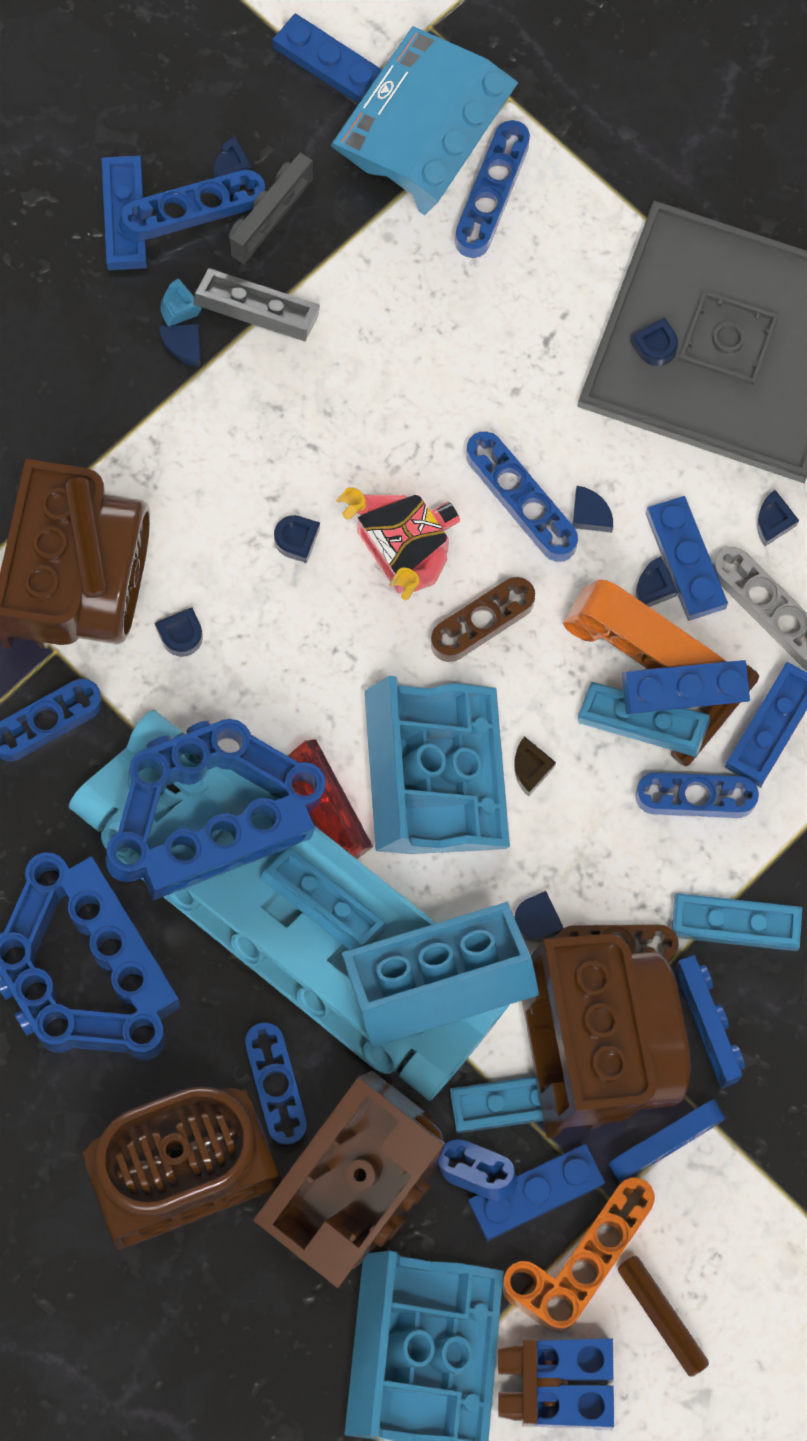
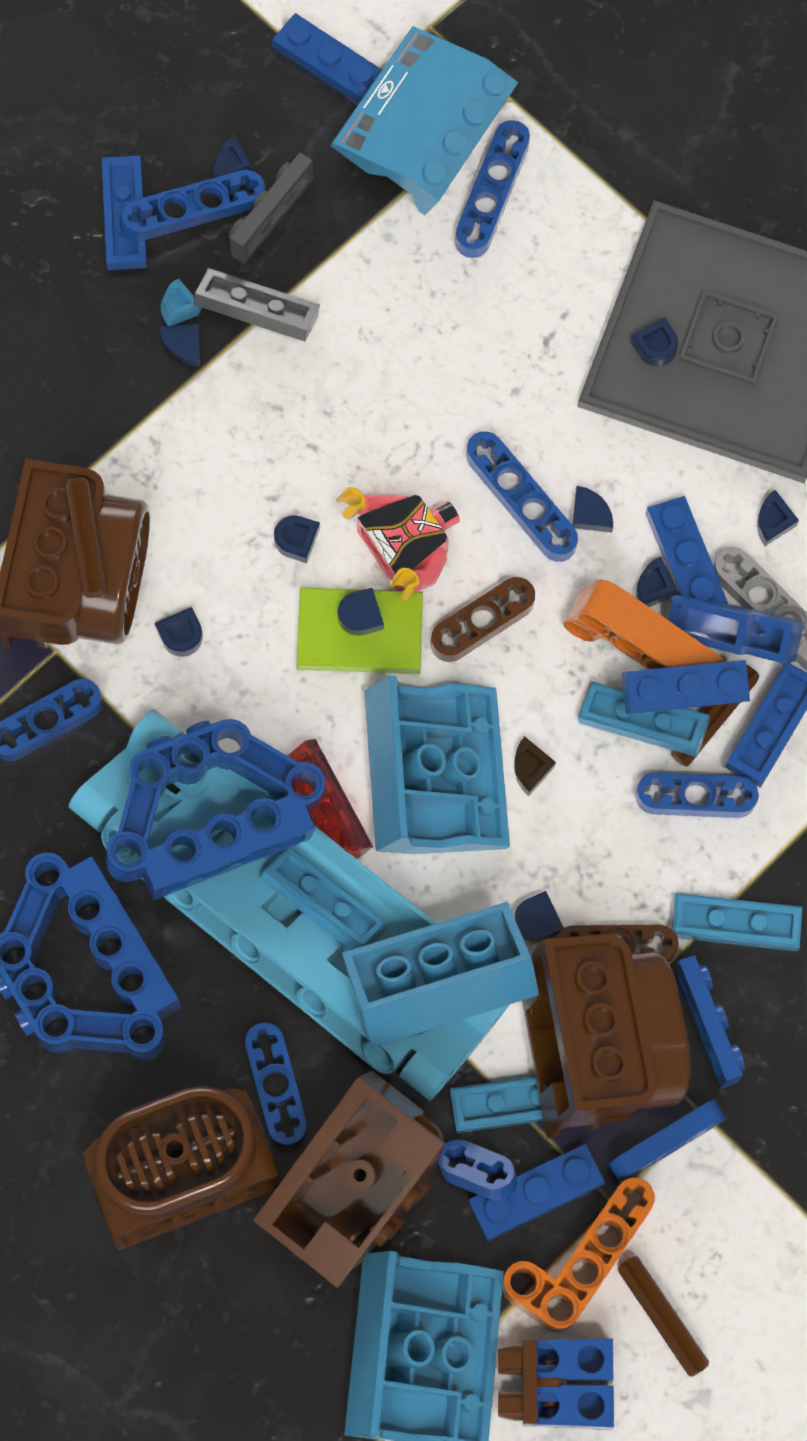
none -> lime tile [297,588,423,674]
none -> dark blue tile [338,588,384,636]
none -> blue slope [668,595,804,664]

